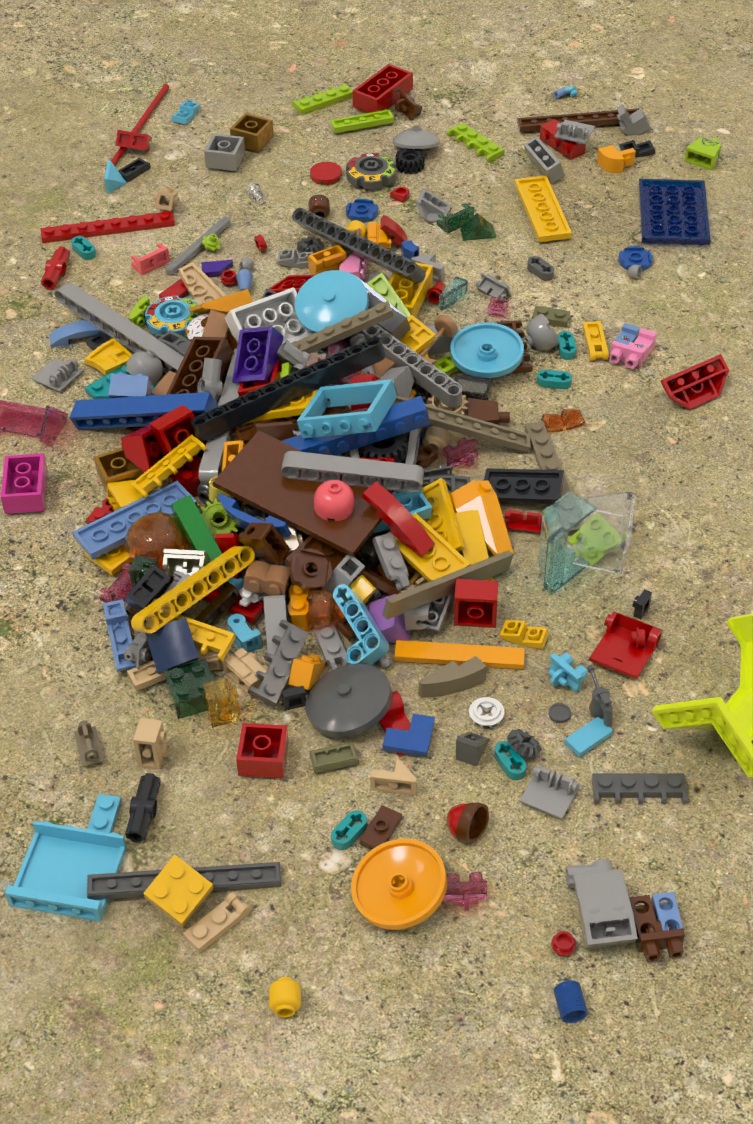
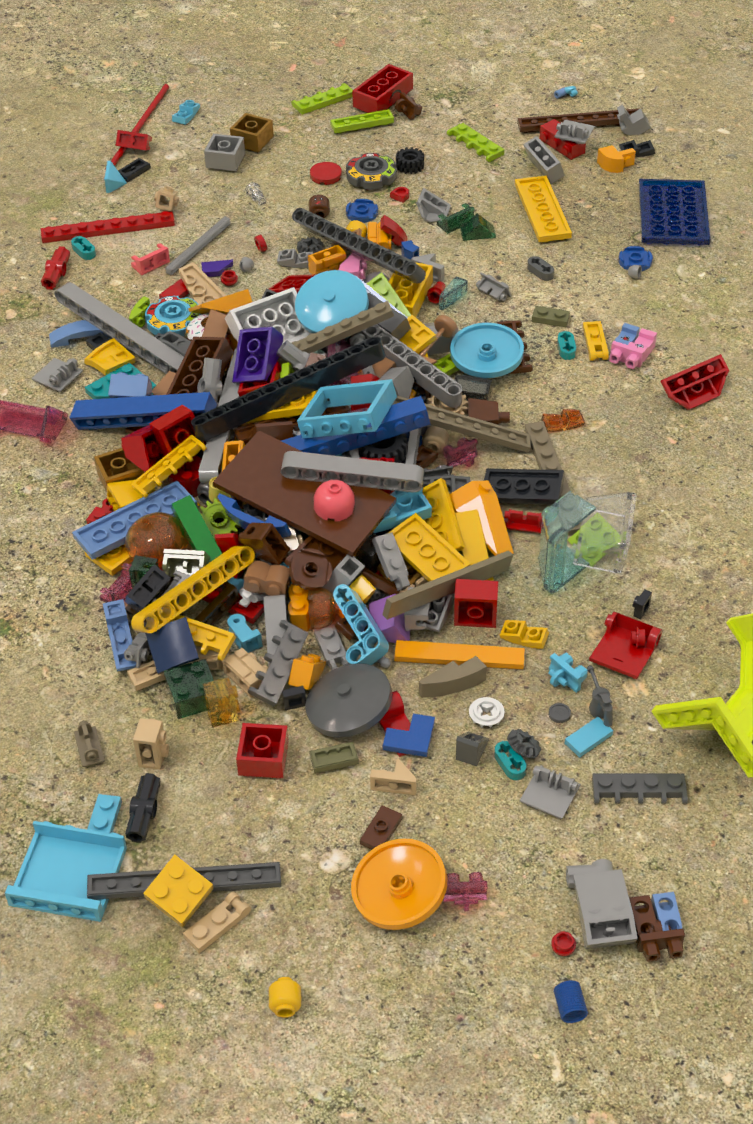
dark pink brick [1,453,48,514] -> none
light grey cylinder [125,350,163,384] -> none
lime plant [202,234,222,251] -> none
medium blue cone [236,269,253,293] -> none
teal beam [331,810,367,850] -> none
red slope [362,481,435,558] -> none
light grey dish [393,126,440,149] -> none
reddish brown piece [447,802,489,843] -> none
clear pink plate [487,297,509,317] -> none
light grey cylinder [525,313,559,351] -> none
teal beam [537,370,572,389] -> none
lime torso [685,137,722,170] -> none

